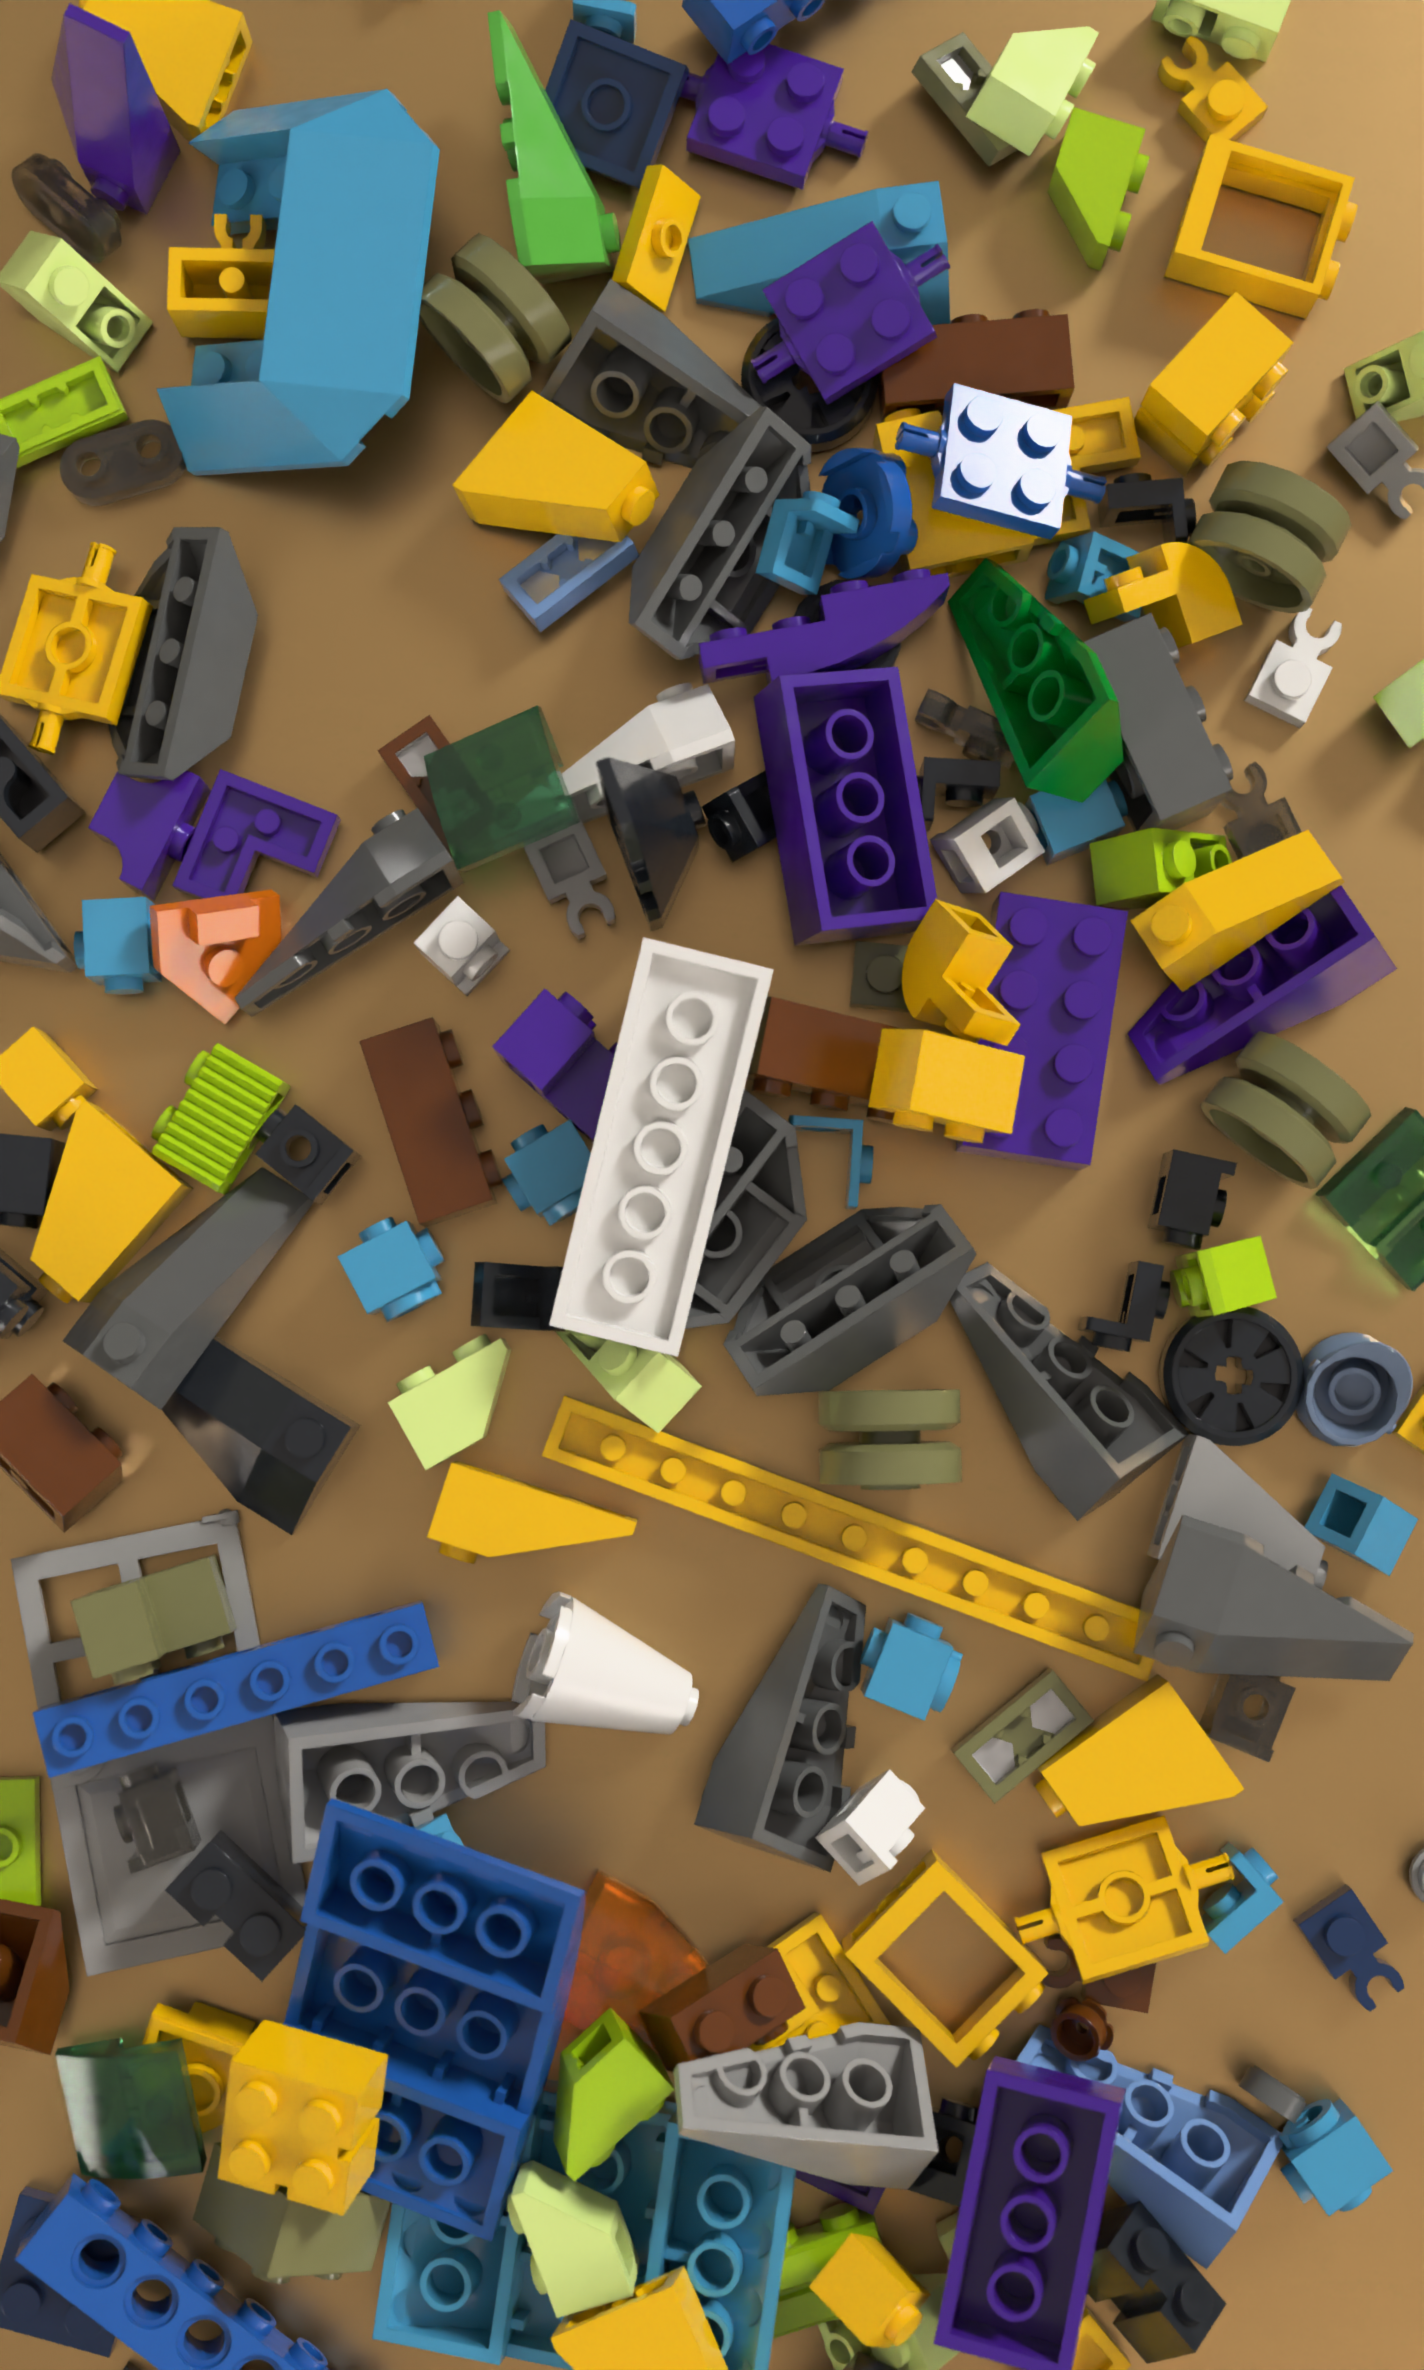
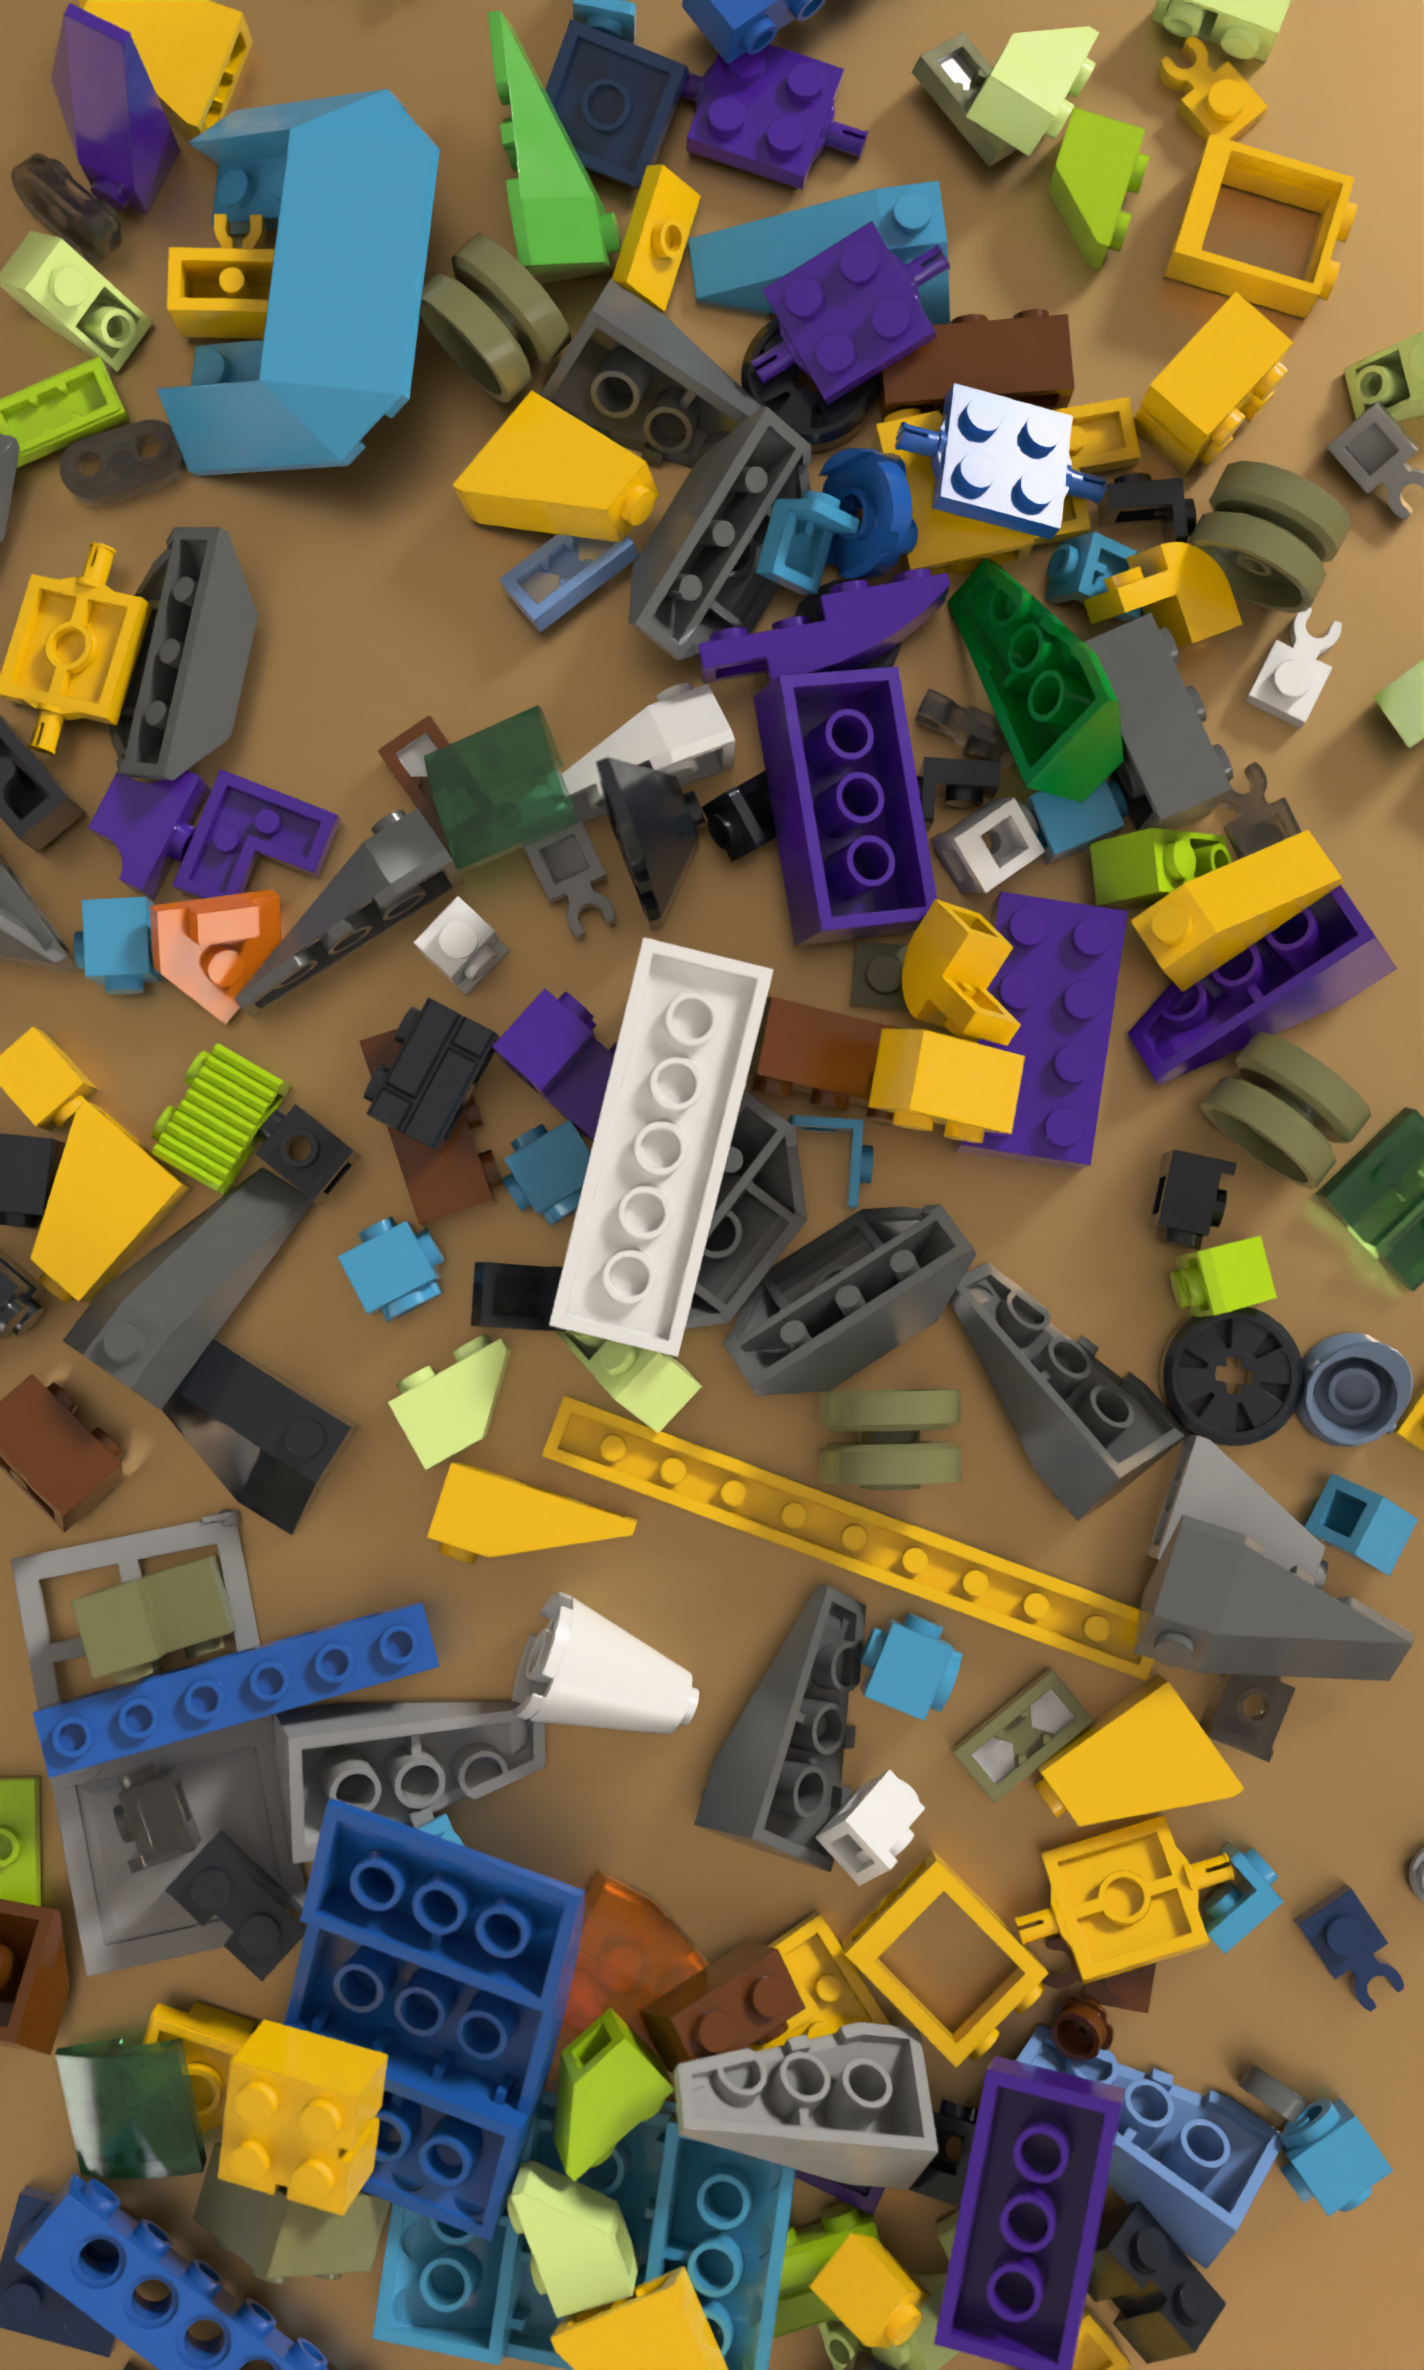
black bracket [1078,1261,1170,1352] -> none
none -> black brick [364,998,500,1154]

